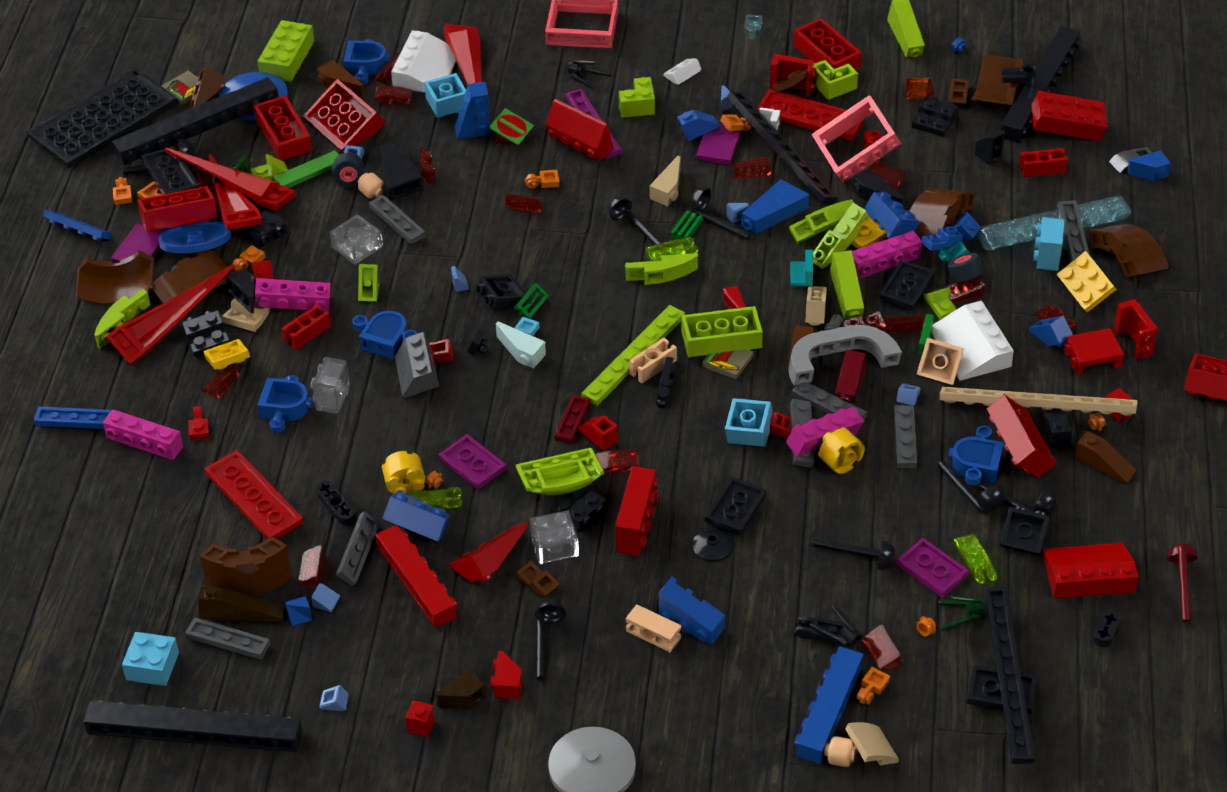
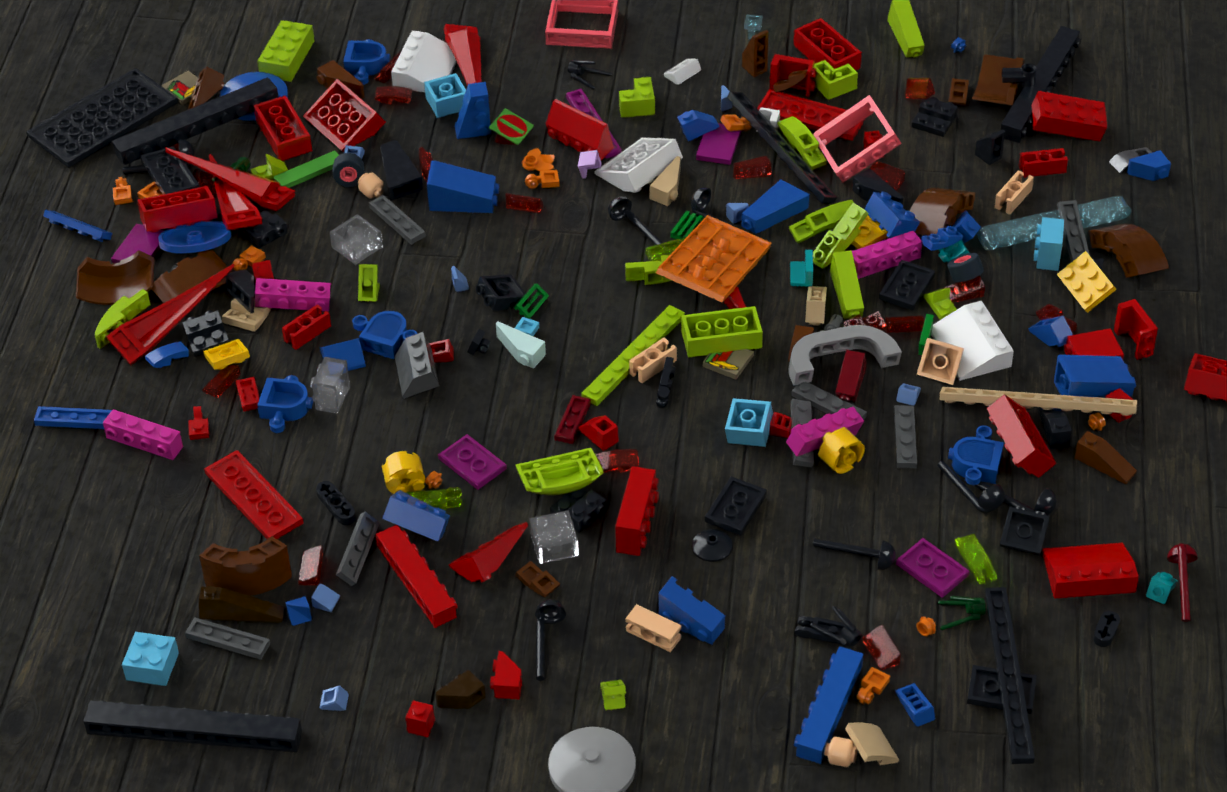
none -> blue slope [145,342,189,368]
none -> red plate [236,377,260,412]
none -> blue slope [320,338,366,376]
none -> blue slope [427,161,499,213]
none -> orange plate [522,148,555,171]
none -> lavender panel [578,150,602,178]
none -> white slope [594,138,683,193]
none -> lime slope [600,680,626,710]
none -> orange piece [656,215,771,302]
none -> reddish brown slope [742,30,769,77]
none -> lime slope [777,116,827,170]
none -> blue slope [895,683,935,727]
none -> light nougat piece [995,170,1034,215]
none -> blue slope [1054,355,1136,398]
none -> teal bracket [1146,572,1178,604]

